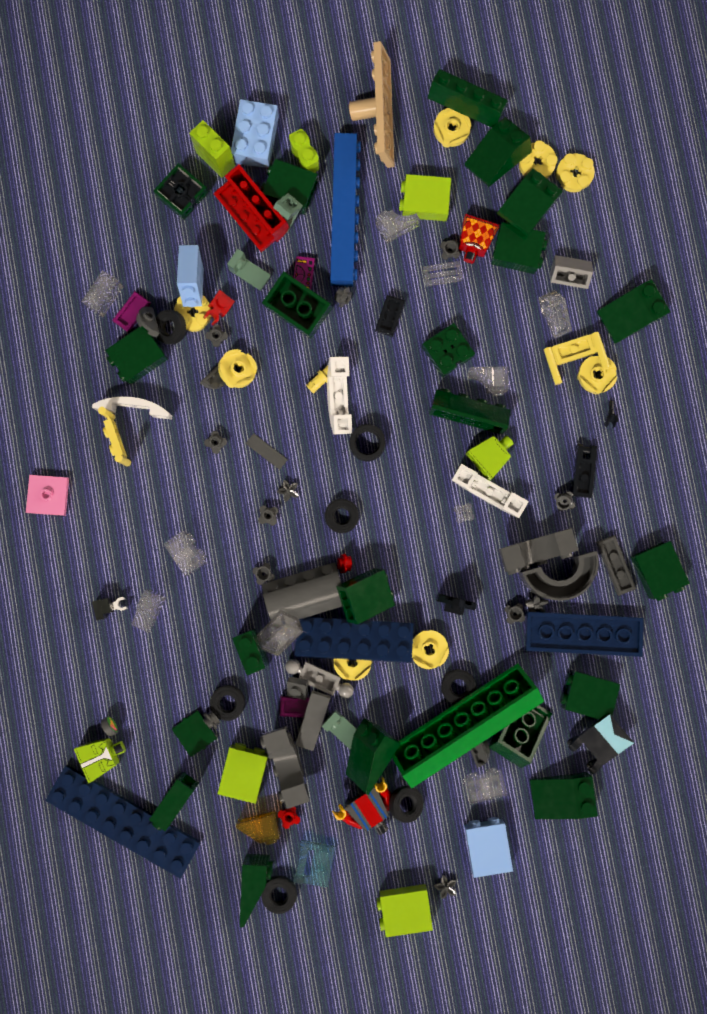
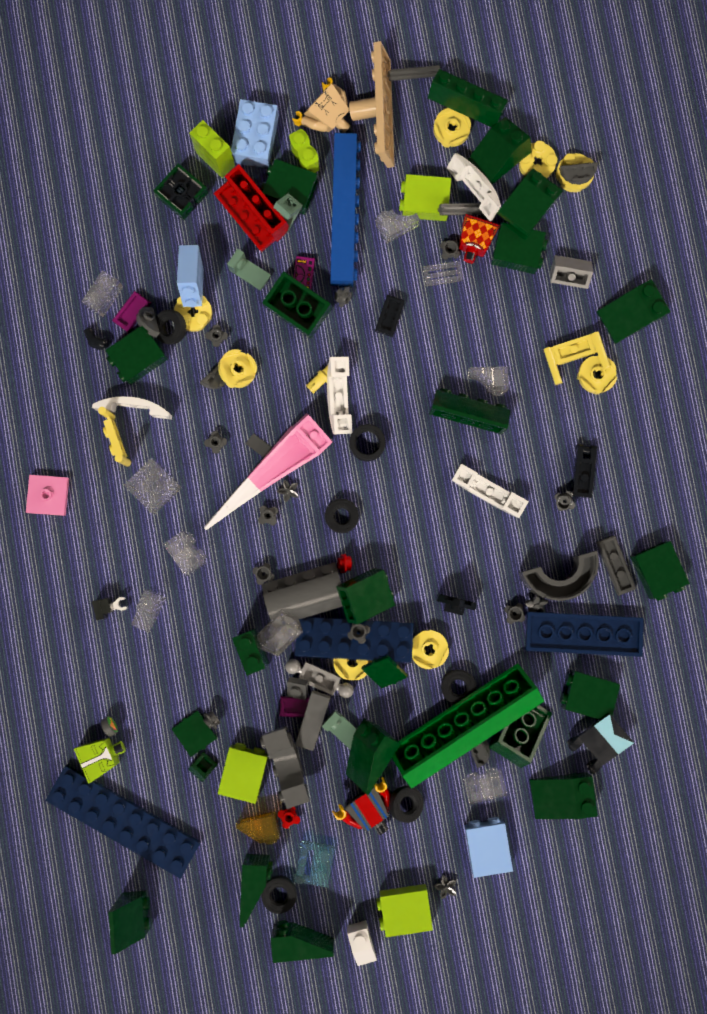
dark green brick [149,772,199,831] -> none
red plate [203,290,235,325] -> none
black tyre [210,685,245,721] -> none
dark green piece [422,323,475,378] -> none
clear plate [453,503,474,523] -> none
lime torso [466,435,514,481] -> none
dark grey brick [498,528,579,575] -> none
clear arch [538,290,572,338] -> none
black hand [604,400,619,428] -> none
none -> black arm [84,328,109,350]
none -> dark green slope [108,890,152,955]
none -> clear brick [124,458,182,514]
none -> dark green slope [188,752,218,782]
none -> bright pink plate [204,413,332,530]
none -> dark green slope [271,920,334,963]
none -> tan torso [292,77,350,133]
none -> dark grey plate [347,623,370,644]
none -> white slope [347,920,377,966]
none -> dark green piece [361,655,408,688]
none -> dark grey axle [388,65,440,81]
none -> dark grey axle [438,203,484,215]
none -> white slope [447,153,501,221]
none -> dark grey plate [559,162,598,185]

